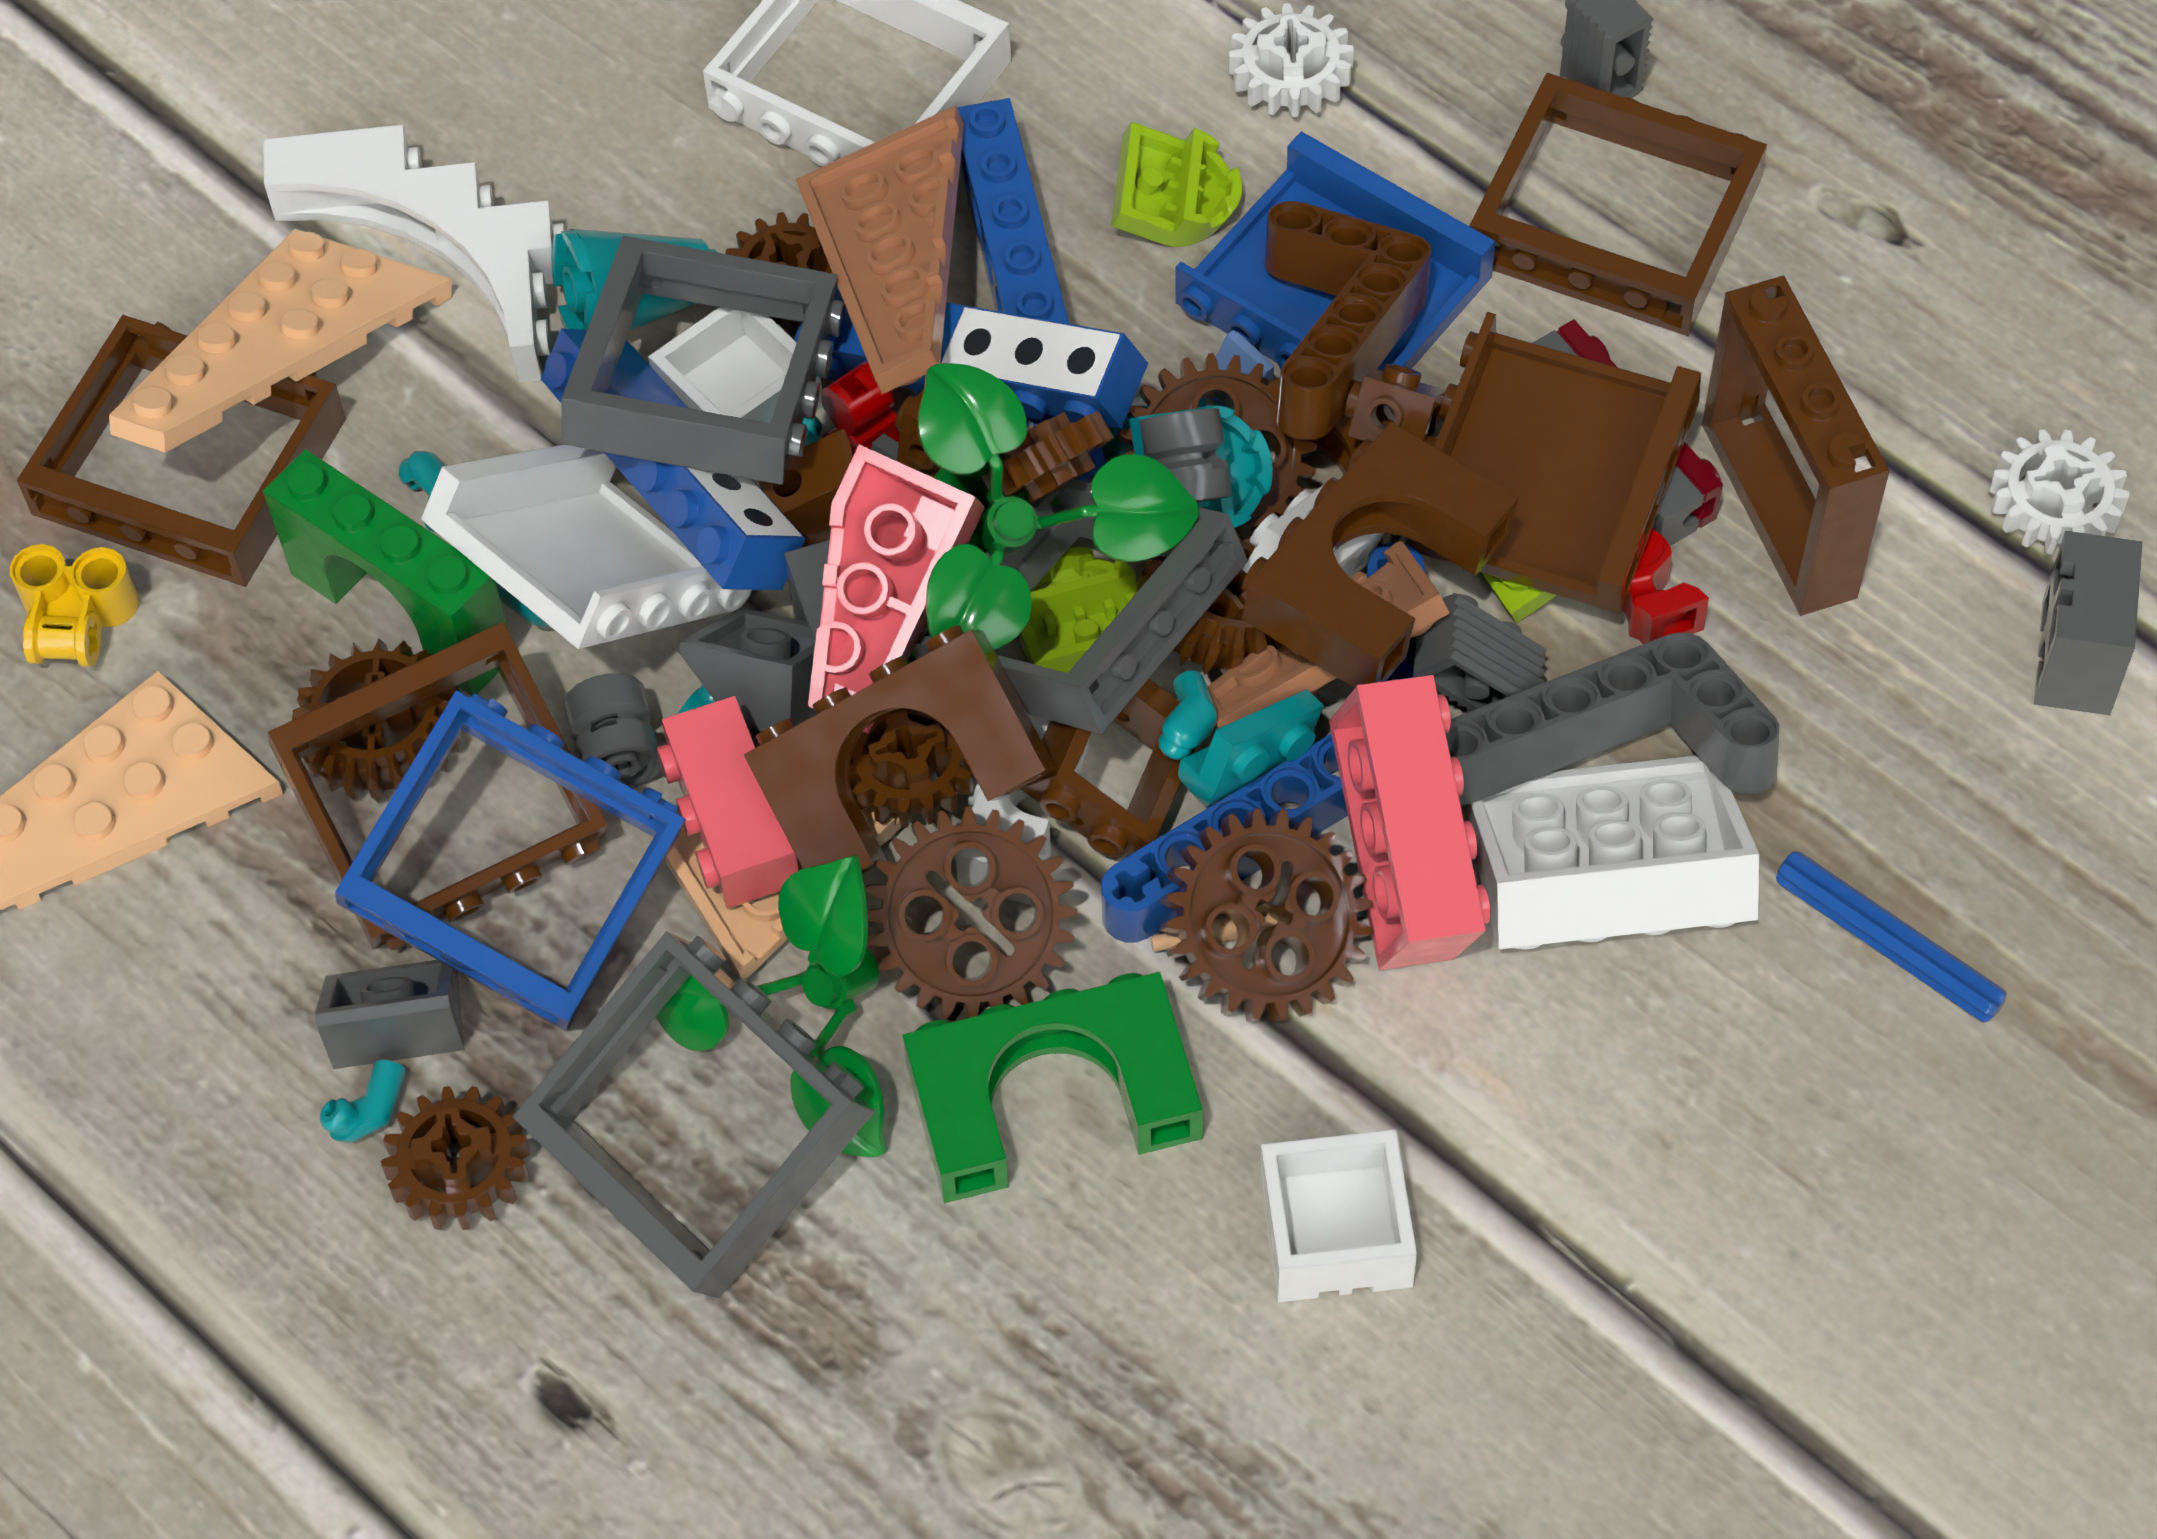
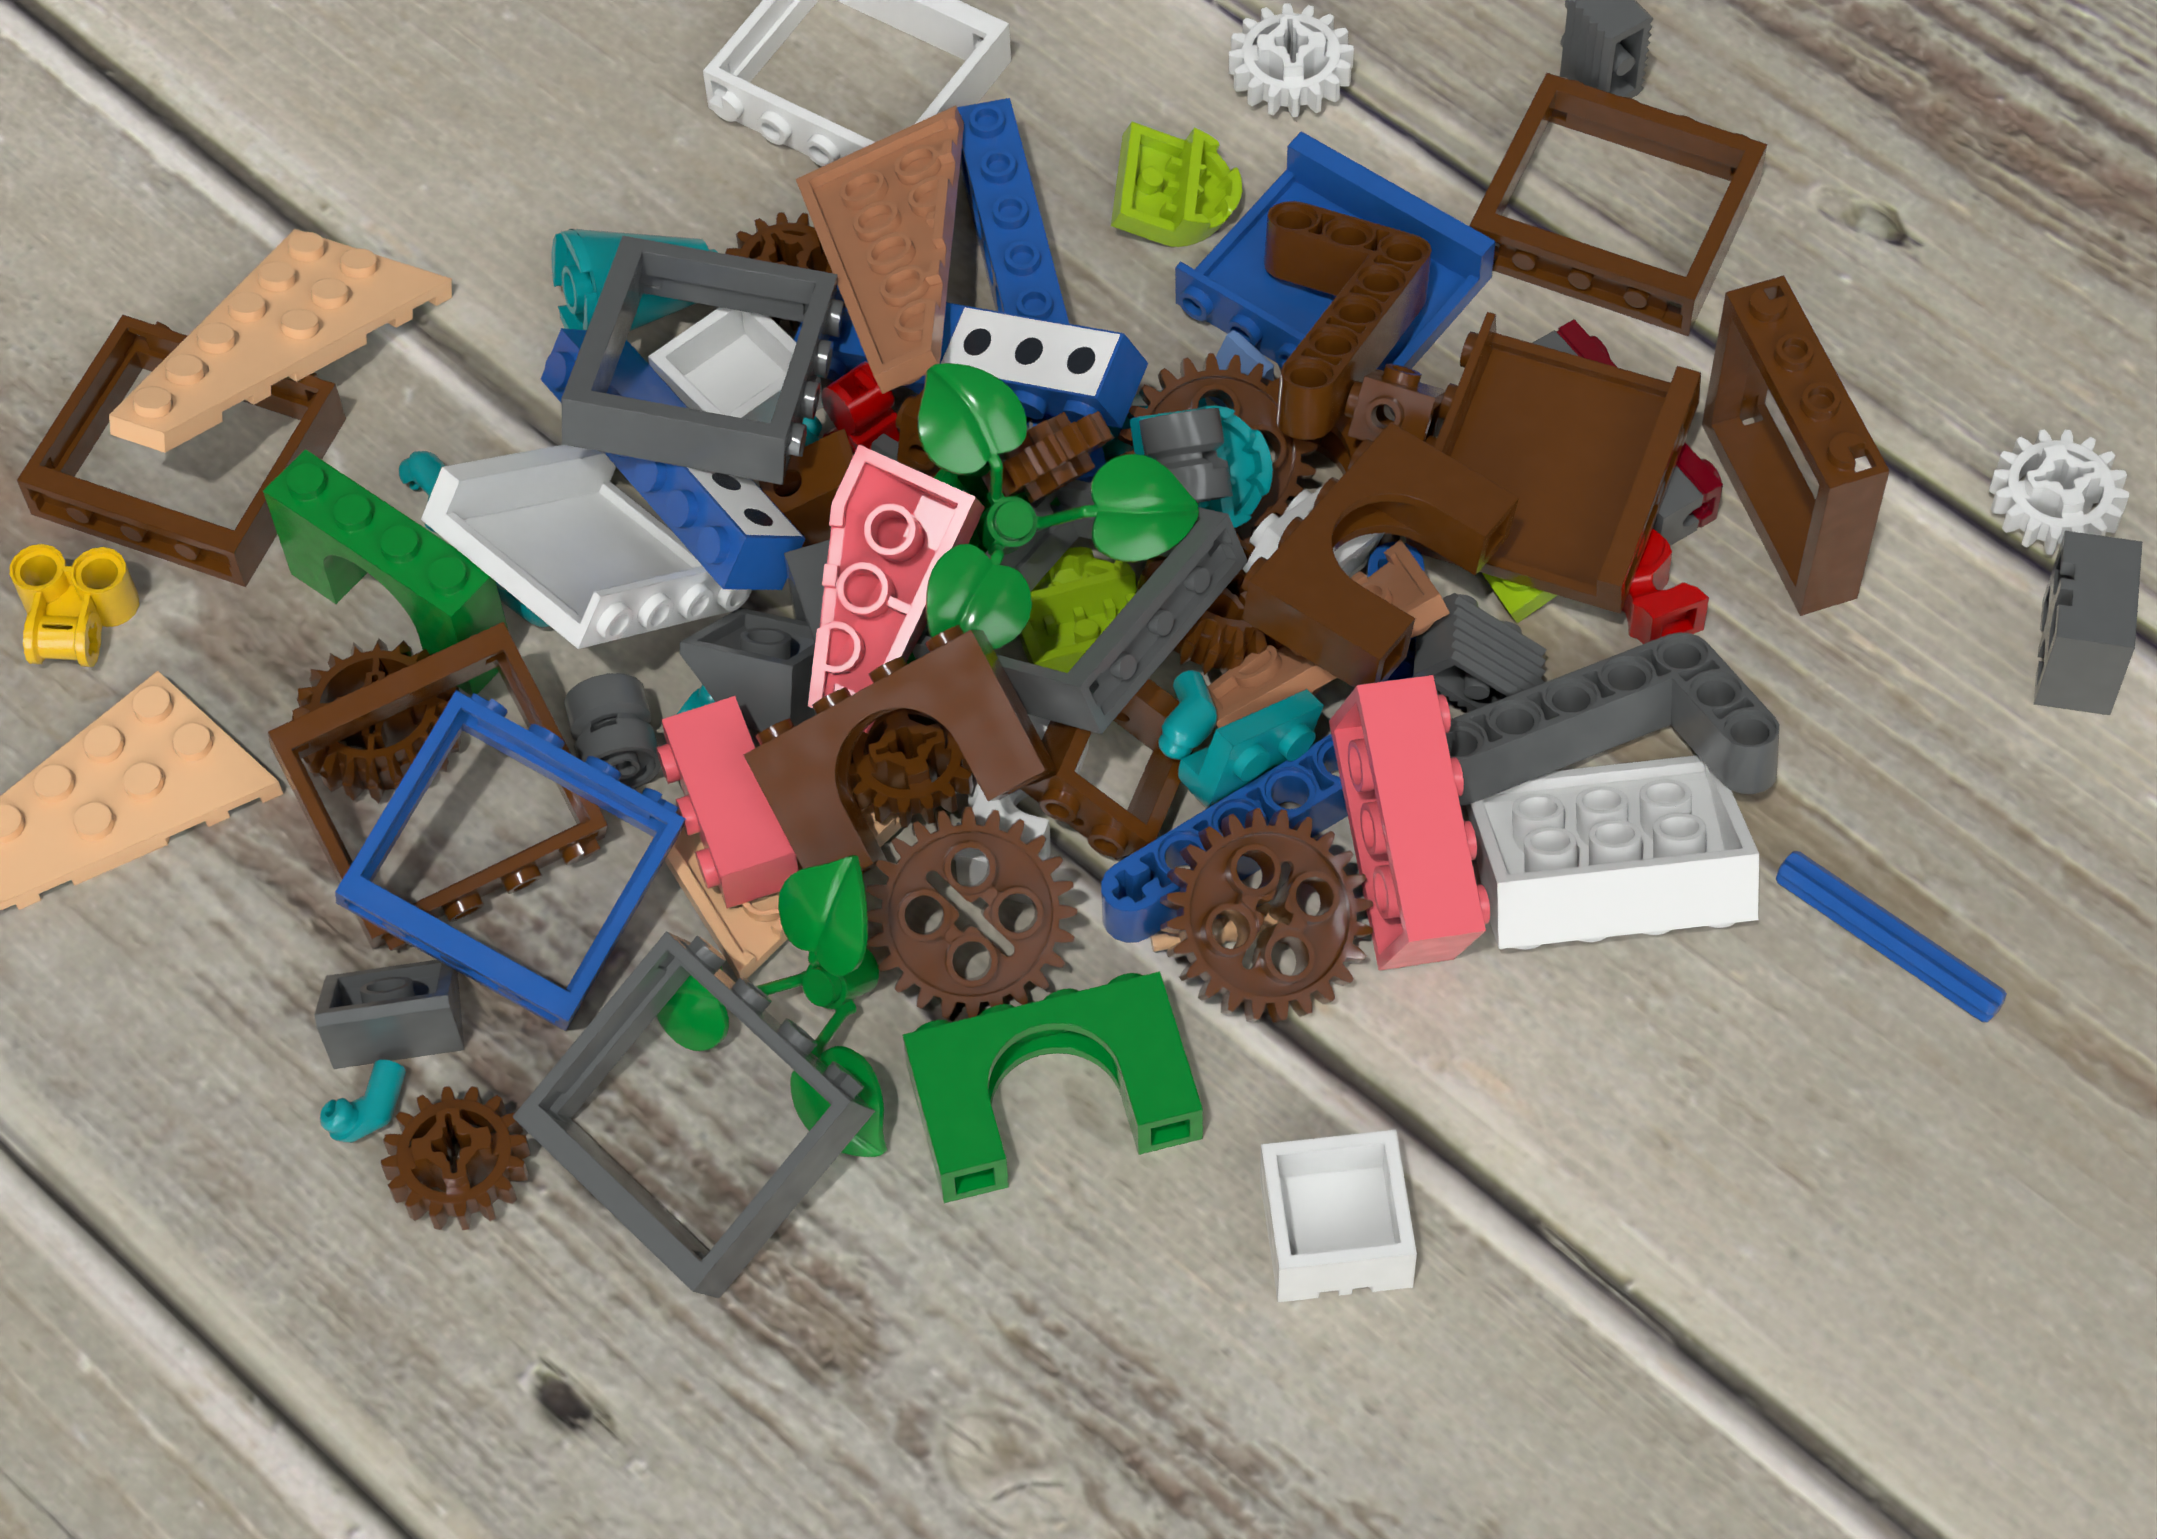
white arch [263,124,565,383] -> none

